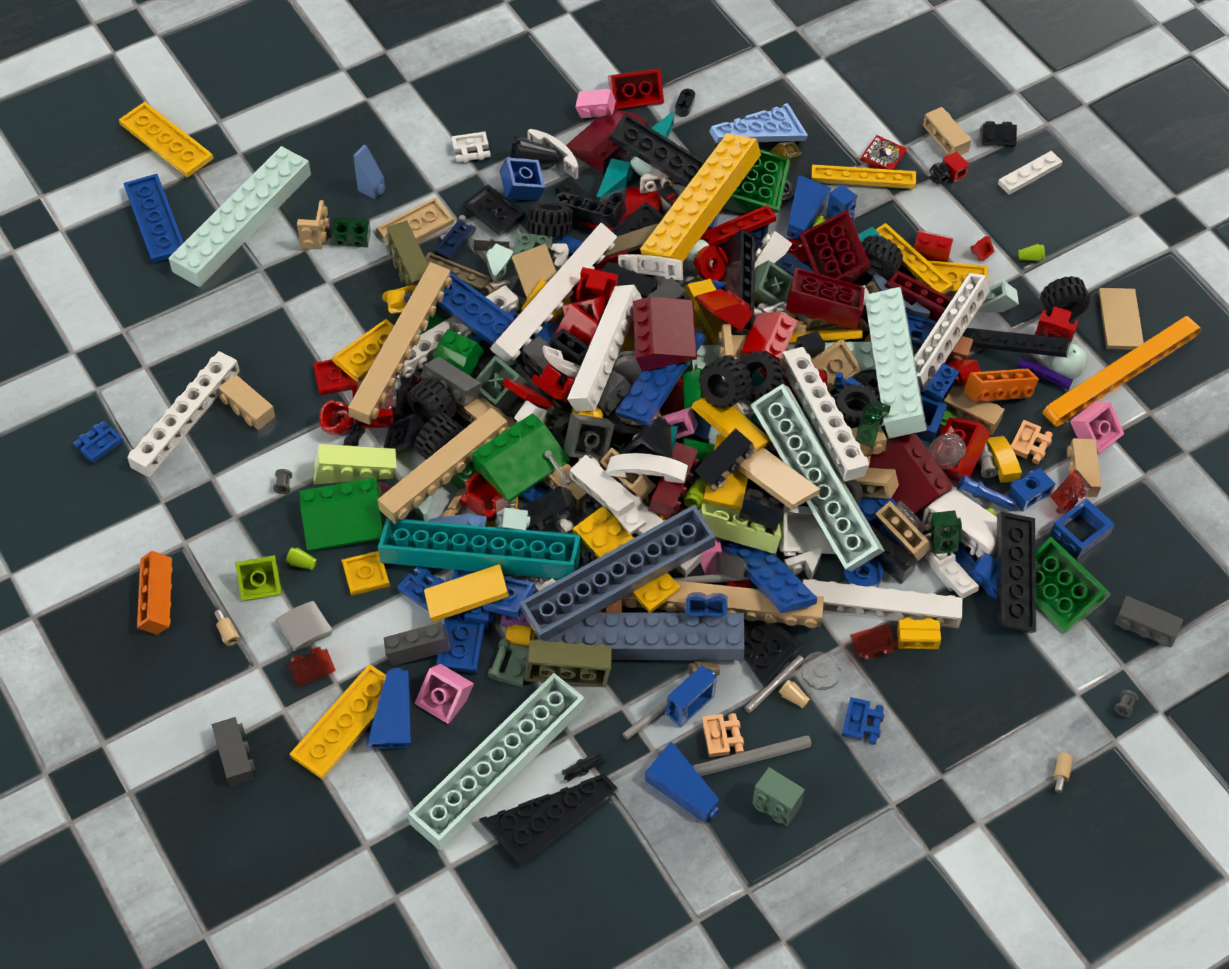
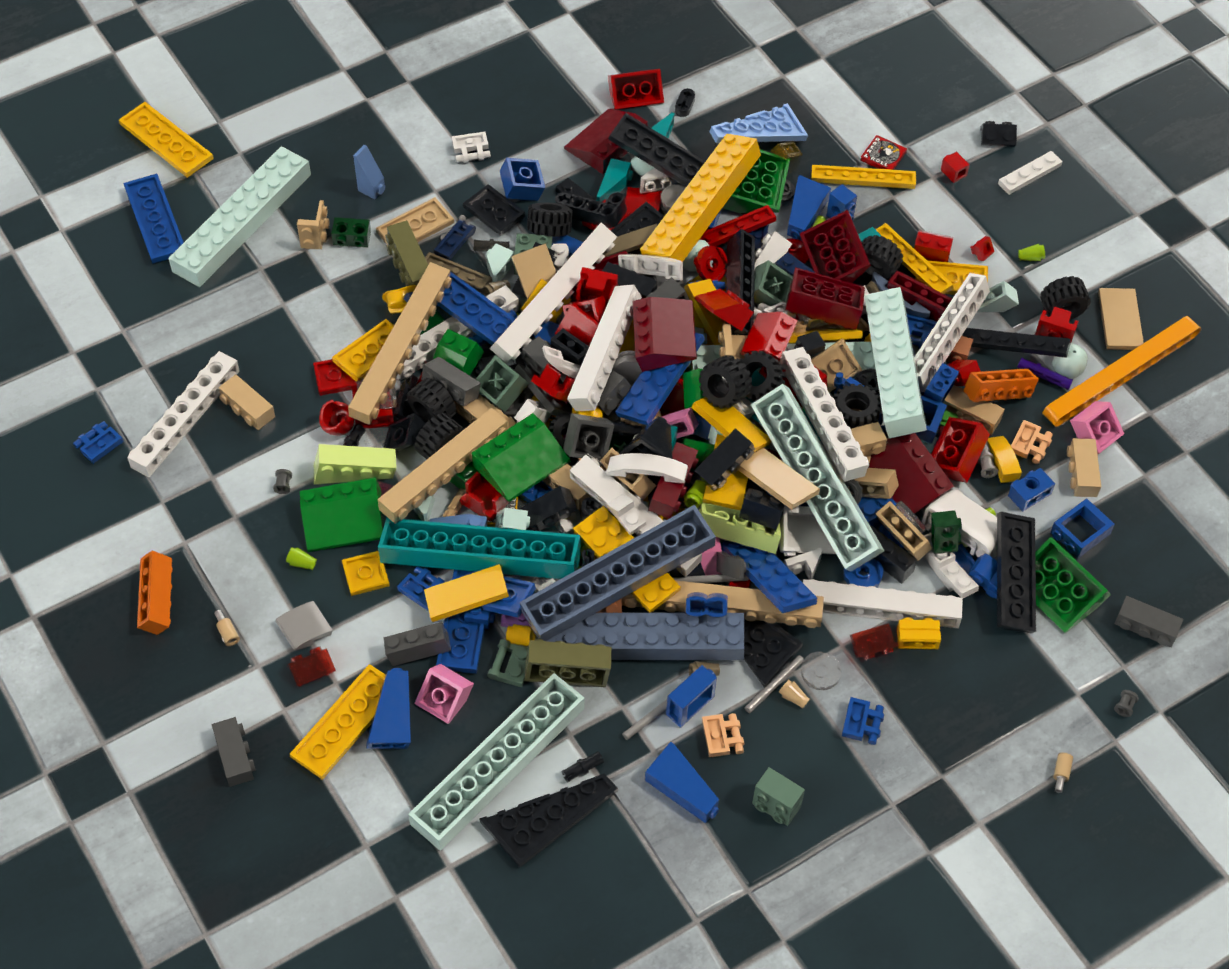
lime slope [235,555,281,601] -> none
red tile [502,378,553,408] -> none
black cone [510,136,559,168] -> none
white slope [528,129,578,179] -> none
light grey hinge [545,450,571,485] -> none
bright pink brick [575,89,616,119] -> none
black sticker [657,185,679,206] -> none
light grey axle [692,735,811,776] -> none
clear green bracket [856,399,891,448] -> none
tan brick [923,107,971,155] -> none
clear tile [928,433,966,469] -> none
black gear [929,162,951,184] -> none
blue pin [957,474,1016,511] -> none
clear red bracket [1050,470,1091,514] -> none

